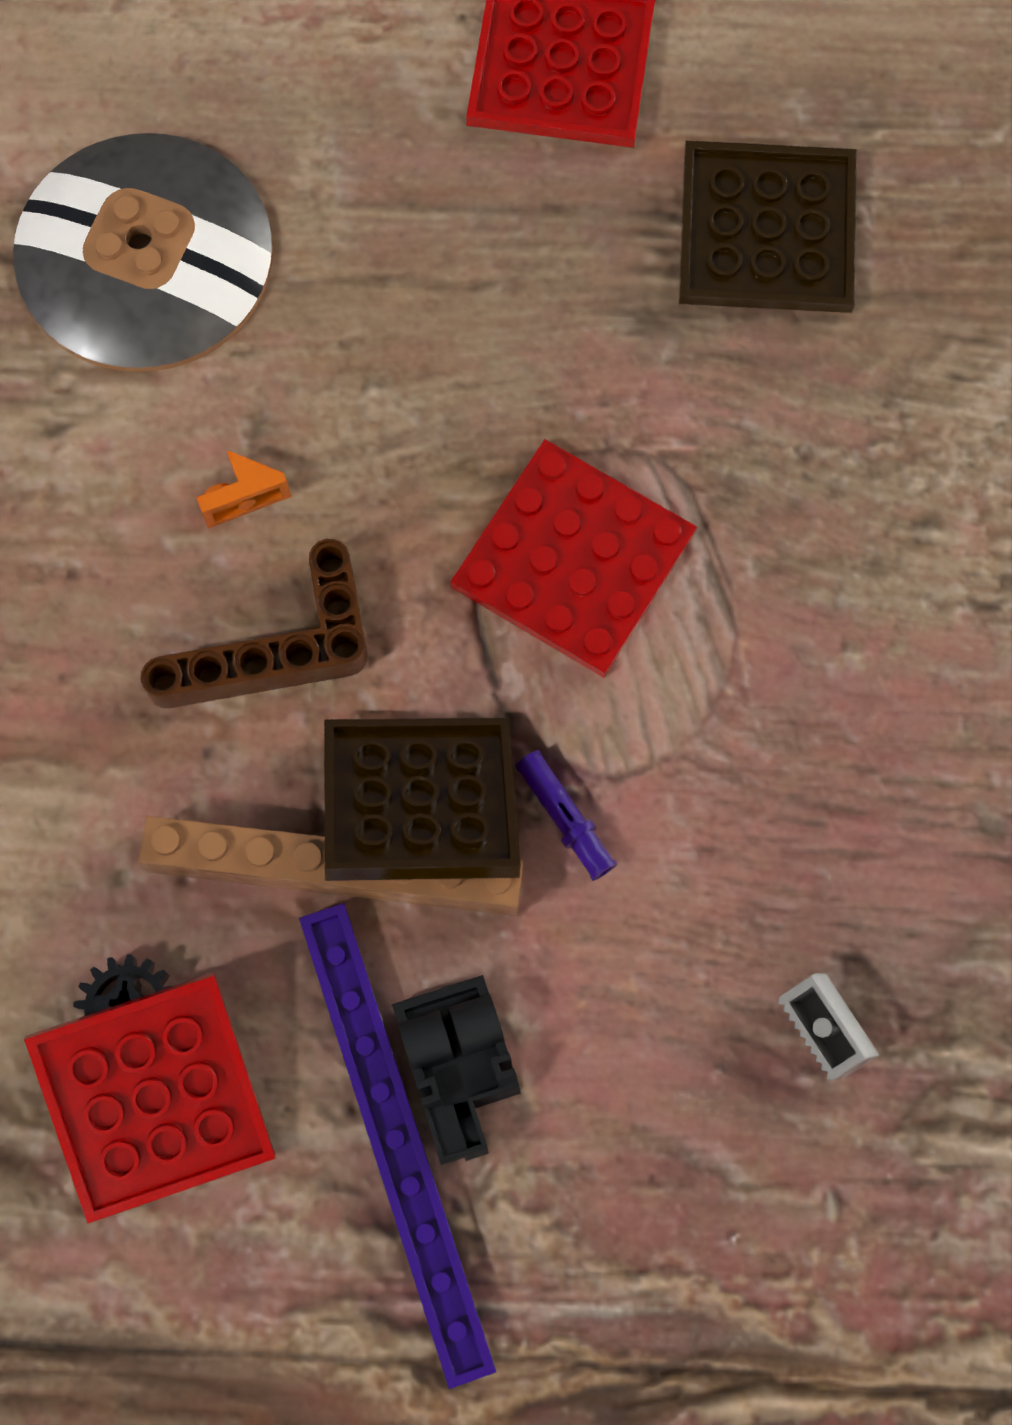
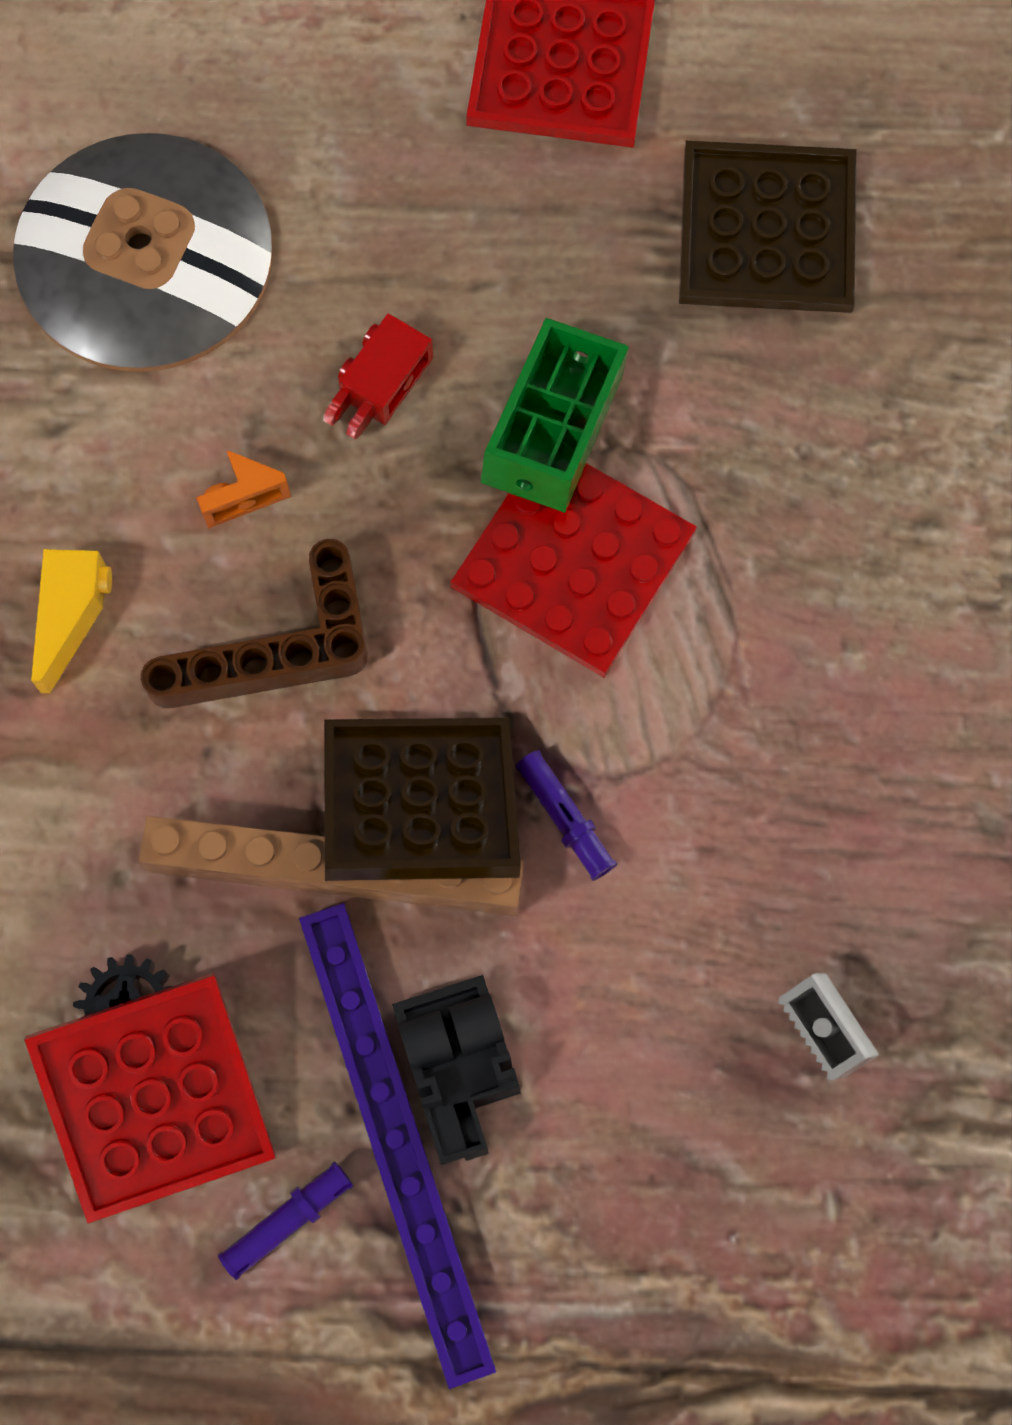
none -> yellow slope [31,549,112,693]
none -> dark purple pin [218,1161,354,1280]
none -> red hinge [323,313,433,439]
none -> green brick [480,318,629,513]

